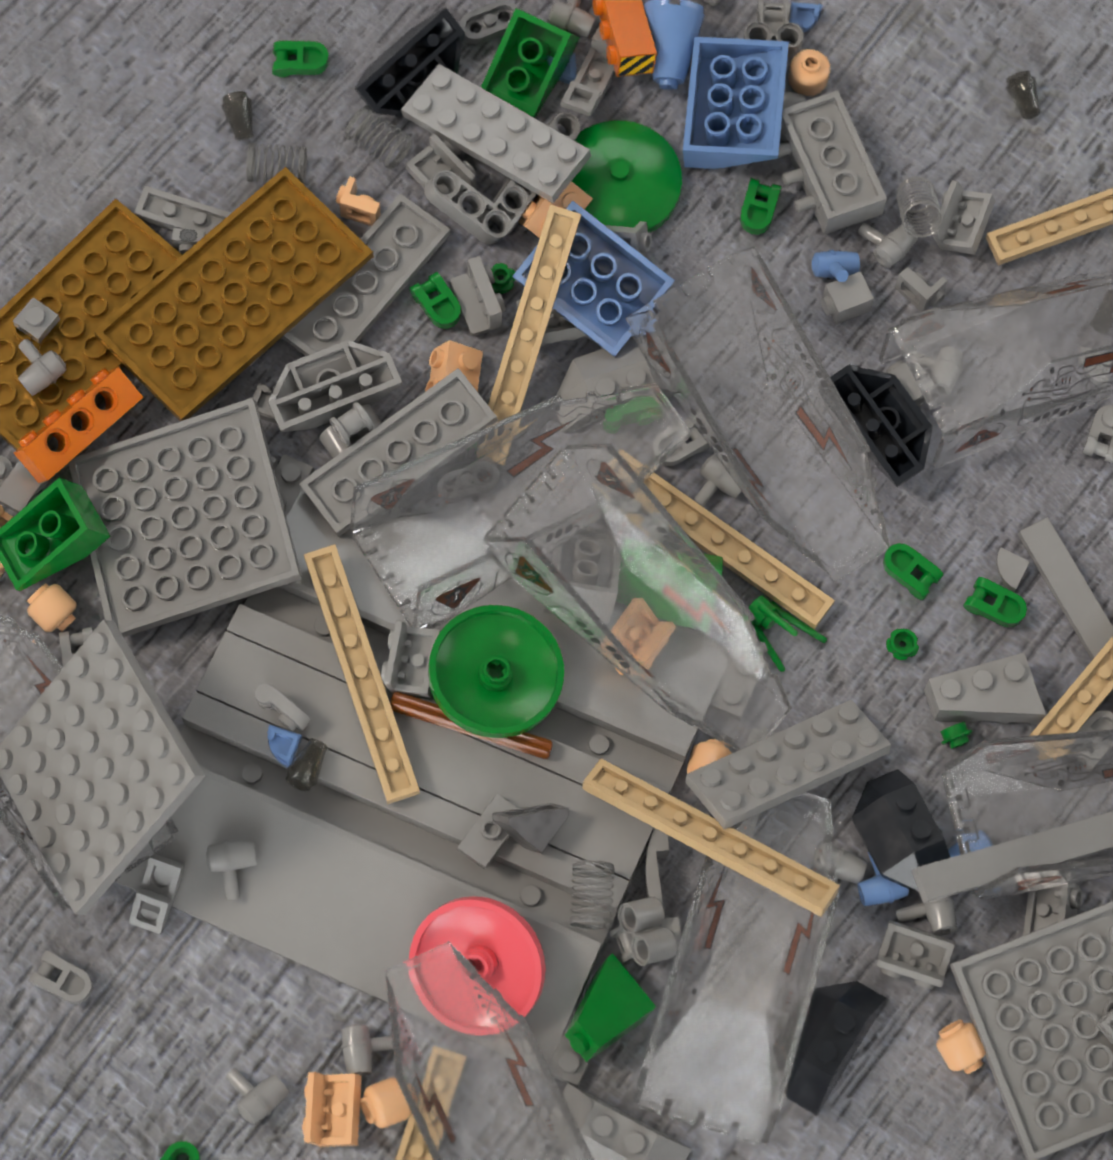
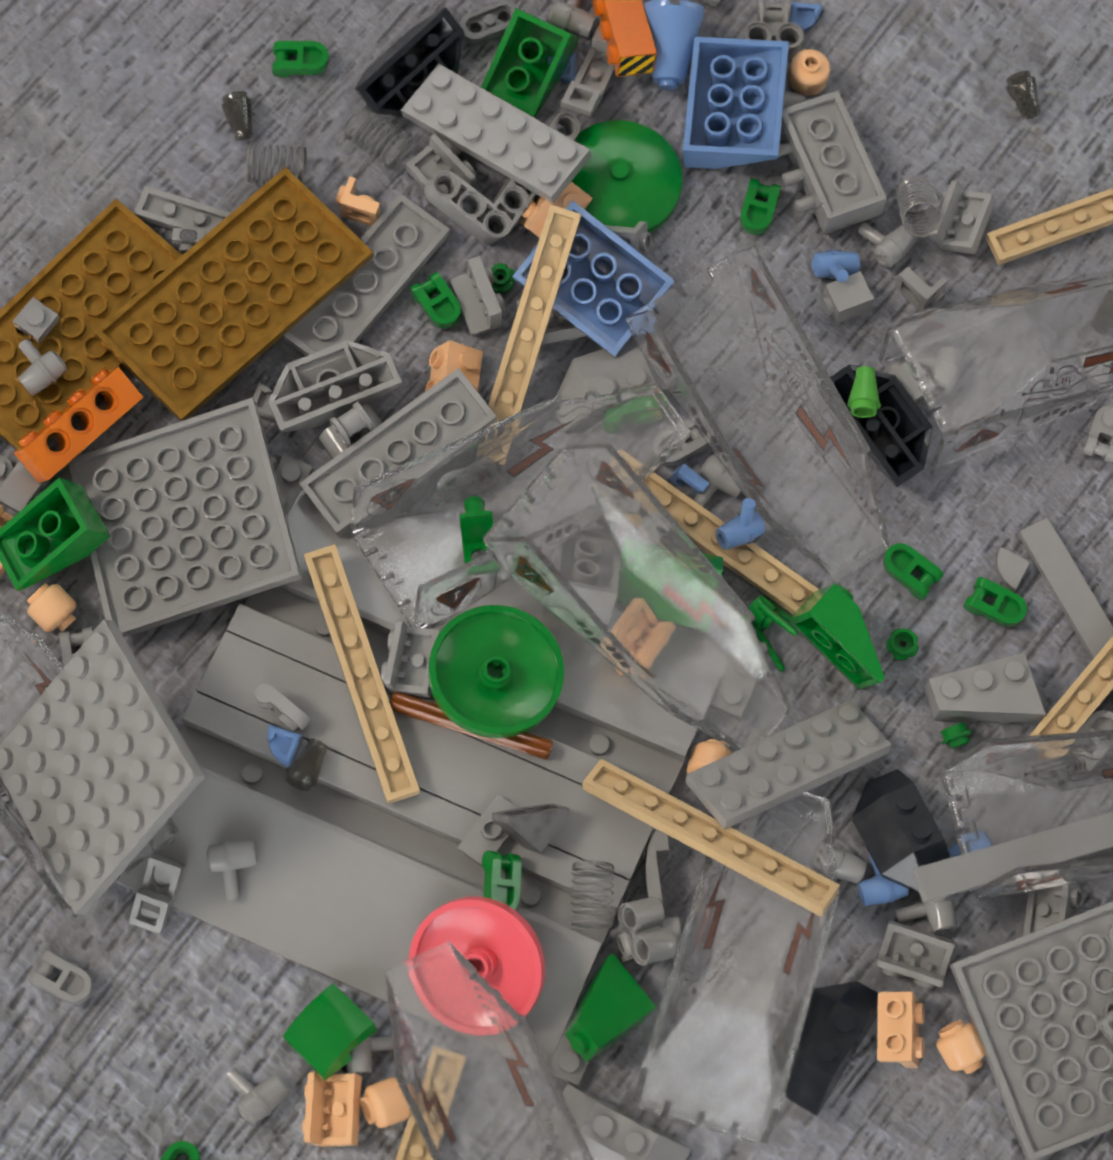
none -> green slope [283,983,377,1081]
none -> green bracket [459,496,498,572]
none -> green plate [482,850,522,910]
none -> medium blue tile [669,463,709,493]
none -> medium blue piece [715,498,765,550]
none -> green slope [788,583,885,690]
none -> bright green cone [847,366,881,418]
none -> light nougat bracket [877,992,925,1068]

